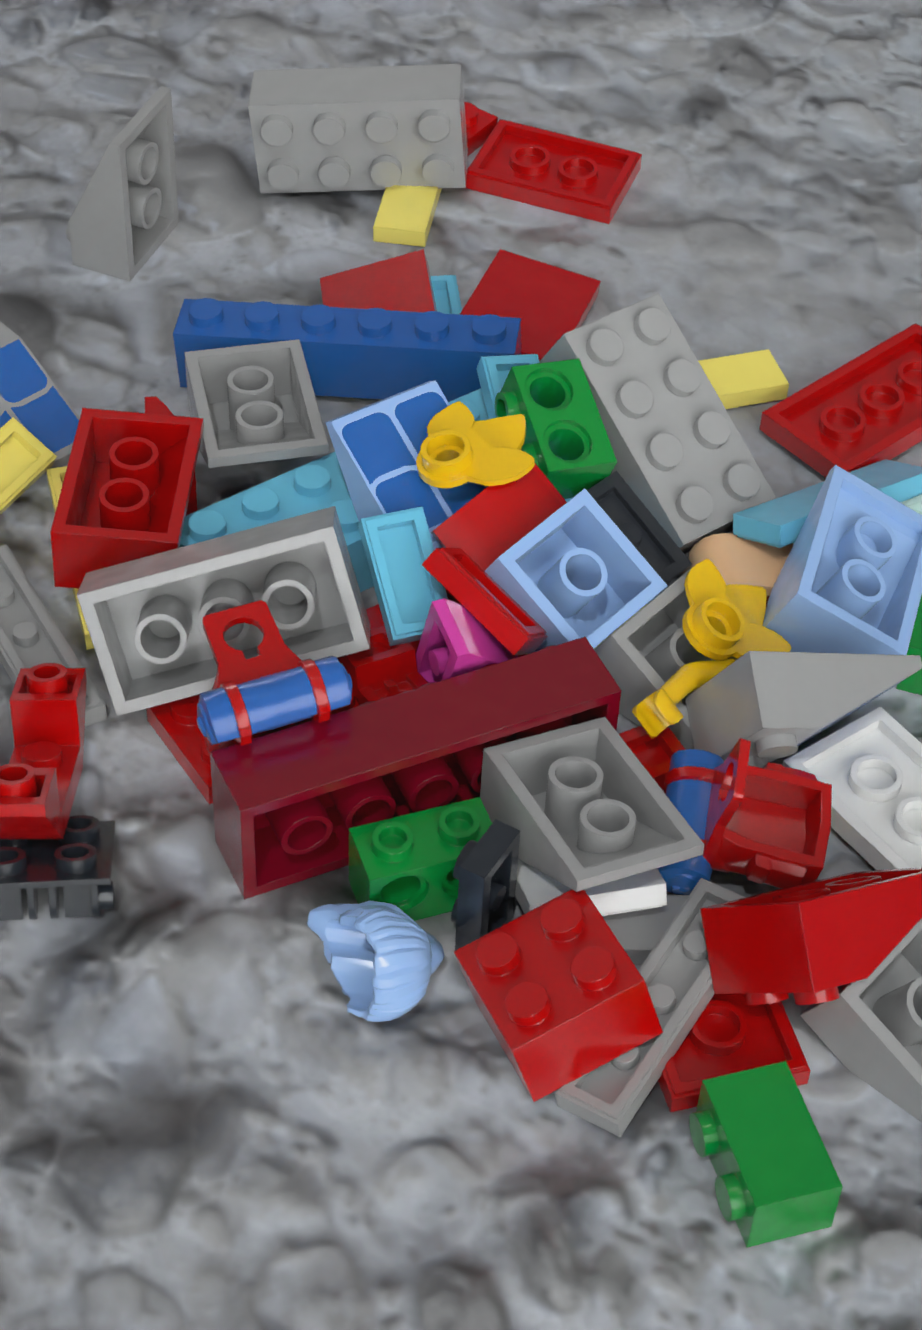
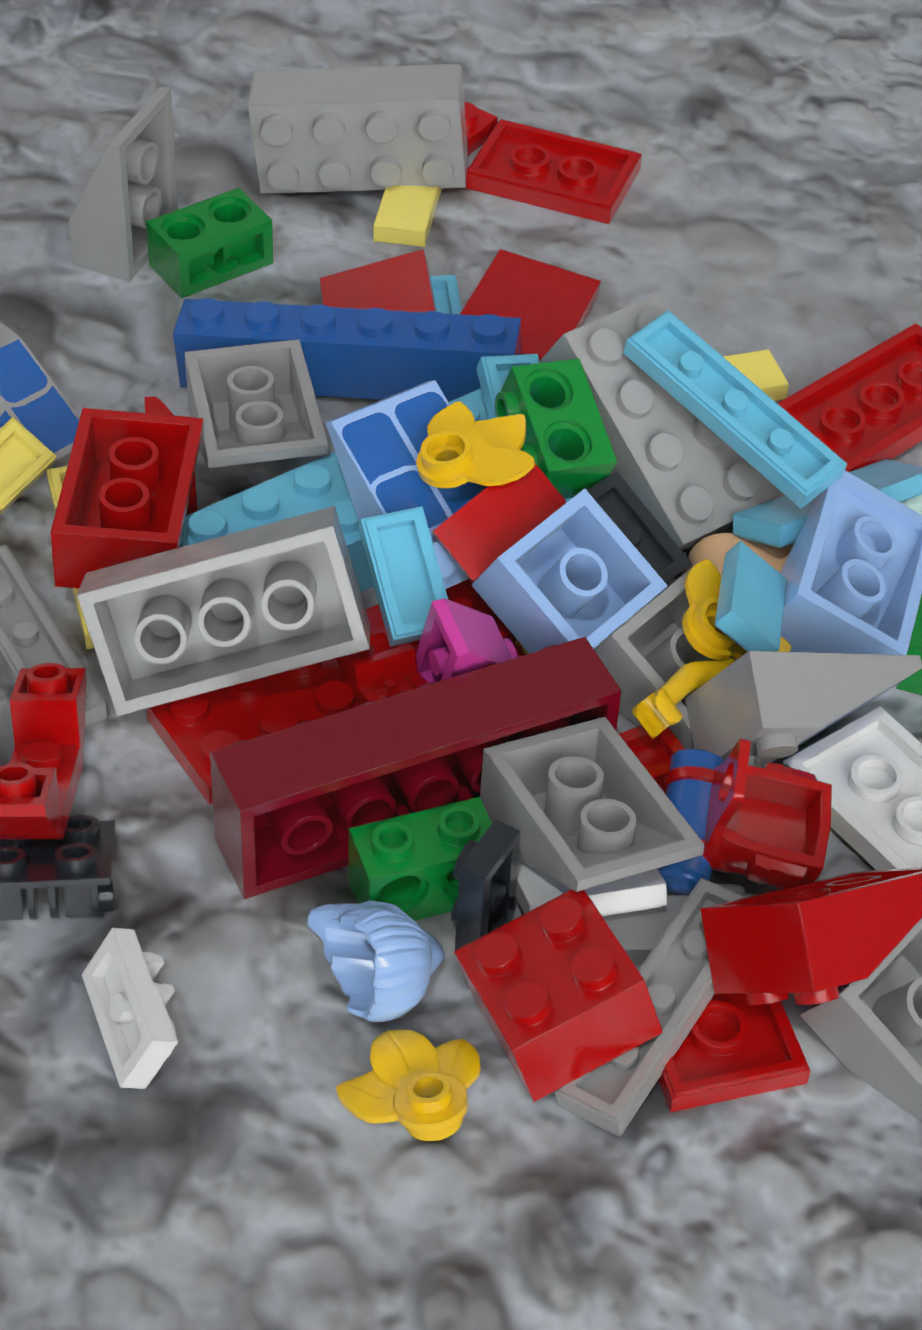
piece [197,600,352,756] -> none
red tile [422,548,548,656] -> none
green brick [689,1061,843,1248] -> none
none -> white plate [82,928,178,1089]
none -> green brick [146,188,273,299]
none -> yellow plate [336,1029,481,1141]
none -> medium azure tile [623,310,847,509]
none -> medium azure tile [715,541,787,652]

